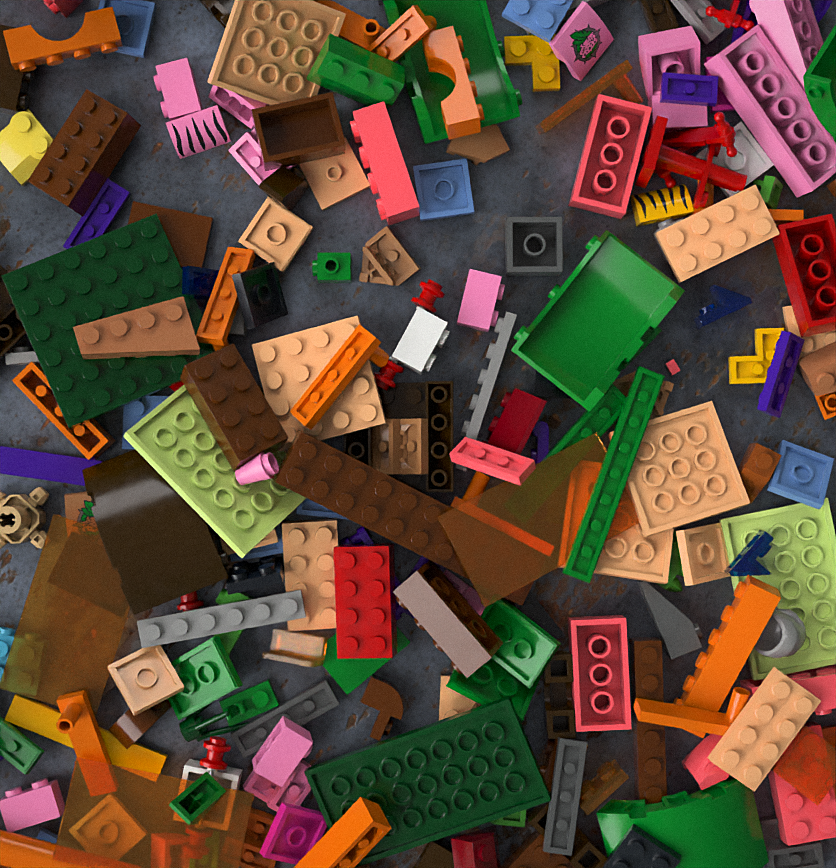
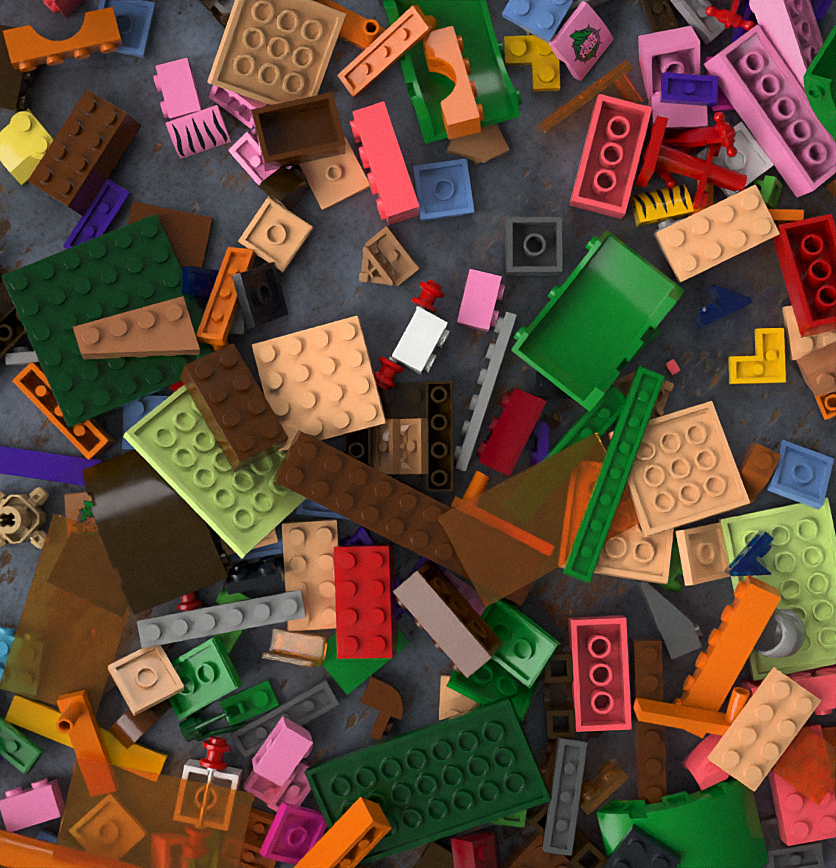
green slope [169,771,226,825] -> none
bright pink cone [235,452,279,485] -> none
orange piece [290,324,389,430] -> none
green slope [307,34,405,109] -> none
green brick [312,253,352,283] -> none
coral plate [449,437,536,486] -> none
dark purple plate [757,331,805,418] -> none

